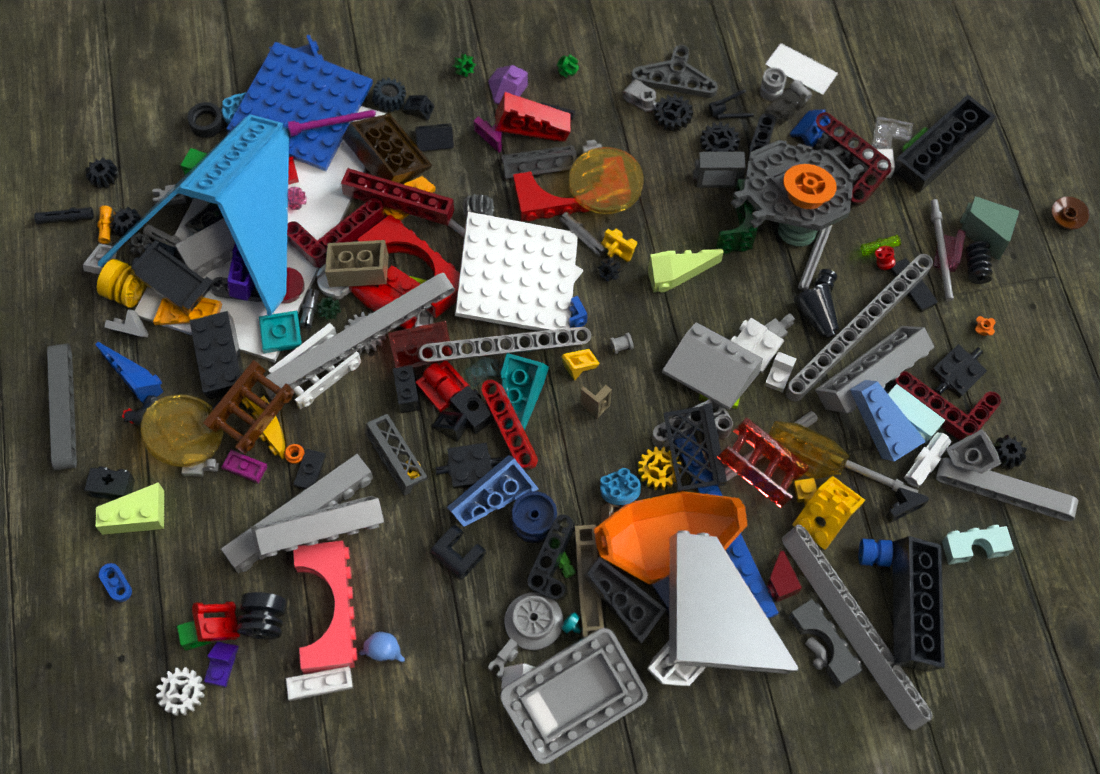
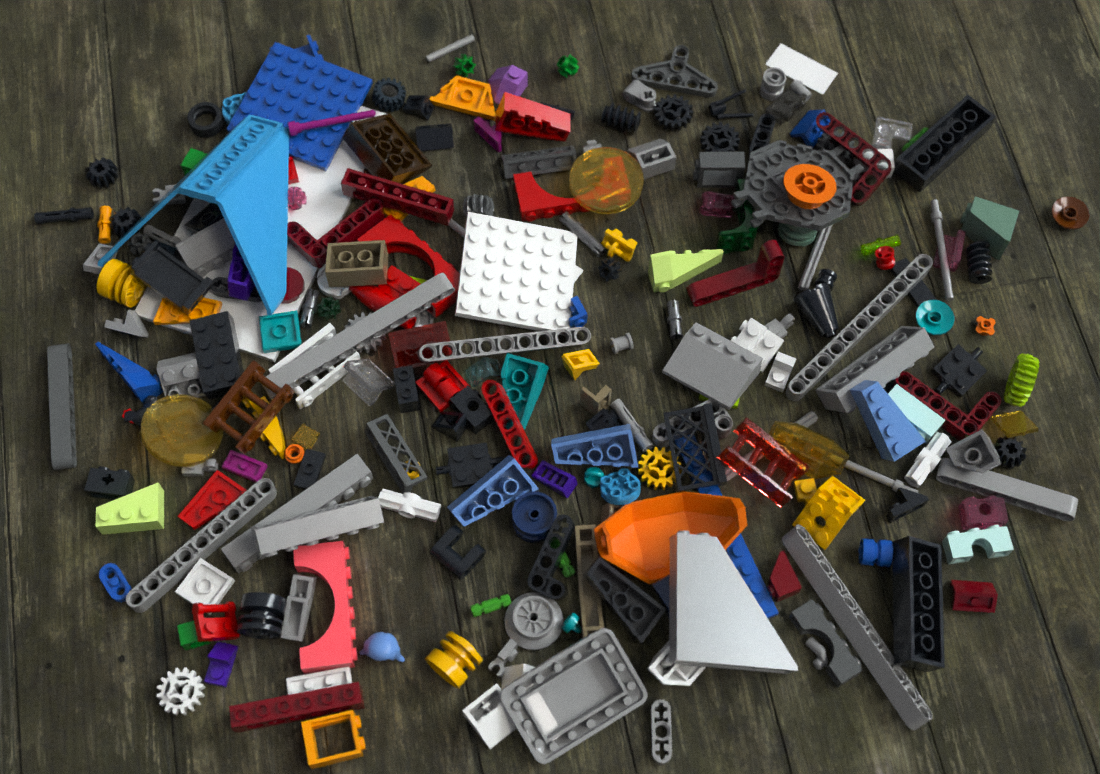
none -> light grey beam [126,478,277,613]
none -> light grey slope [157,352,206,405]
none -> white plate [175,558,235,615]
none -> red wing [178,470,247,530]
none -> dark red brick [229,681,365,733]
none -> light grey slope [281,574,317,641]
none -> clear yellow tile [291,424,320,449]
none -> light orange window [301,710,366,769]
none -> clear bracket [342,358,395,406]
none -> white piece [378,489,441,522]
none -> yellow wheel [425,631,483,689]
none -> light grey bar [426,35,475,63]
none -> light orange wing [429,76,496,121]
none -> white slope [462,684,517,749]
none -> bright green axle [471,594,512,617]
none -> dark purple slope [532,460,578,498]
none -> medium blue wedge [551,424,638,468]
none -> teal tile [584,467,604,488]
none -> black bracket [586,408,621,431]
none -> black piece [601,102,641,134]
none -> light grey pin [610,399,654,452]
none -> light grey slope [627,139,676,180]
none -> light grey beam [651,699,672,765]
none -> flat silver pin [667,300,683,340]
none -> dark red beam [686,240,785,307]
none -> clear pink piece [699,191,735,218]
none -> teal dish [916,300,955,335]
none -> dark red panel [950,580,998,613]
none -> clear pink brick [958,496,1008,530]
none -> clear yellow piece [991,410,1039,438]
none -> lime gear [1004,353,1039,407]

